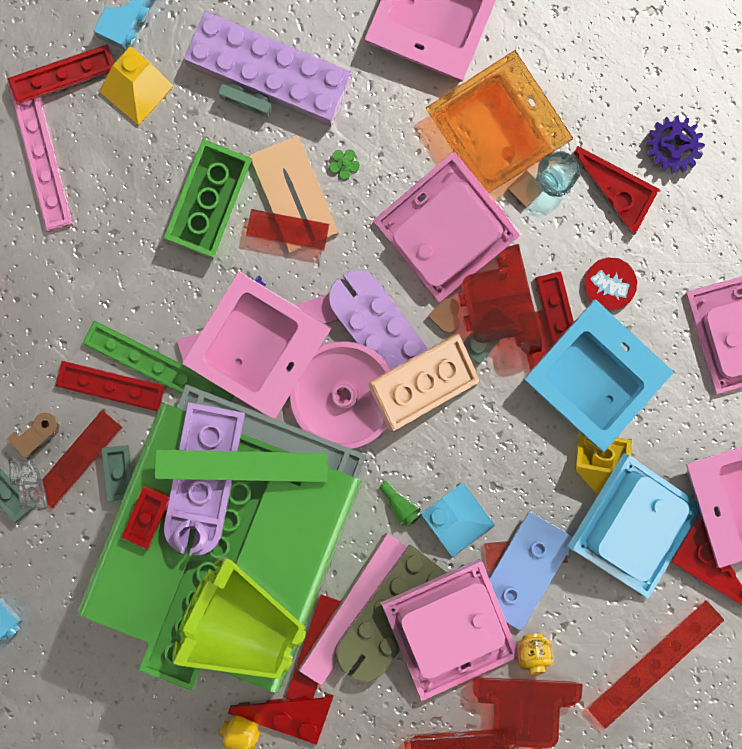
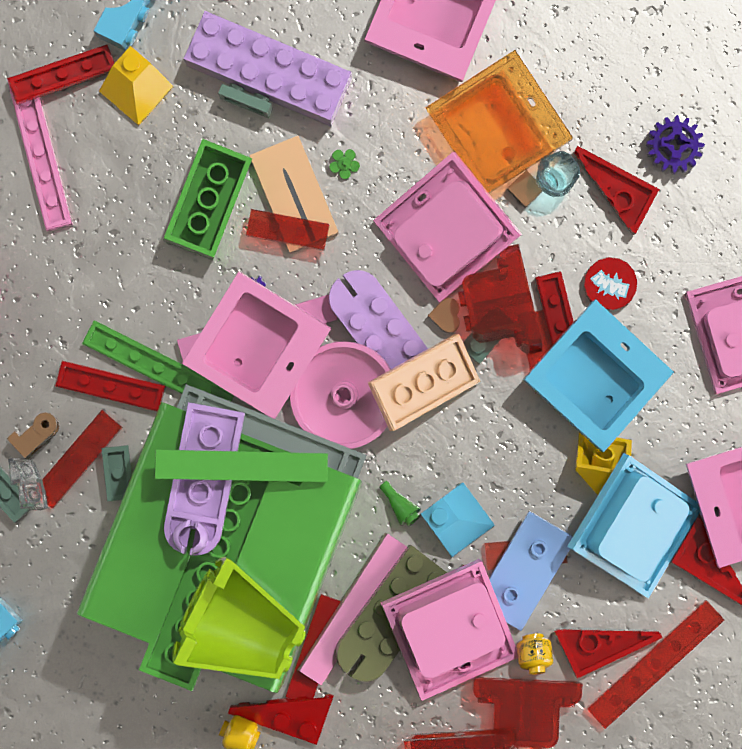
red plate [121,486,170,550] -> none
none -> red wing [554,629,663,679]

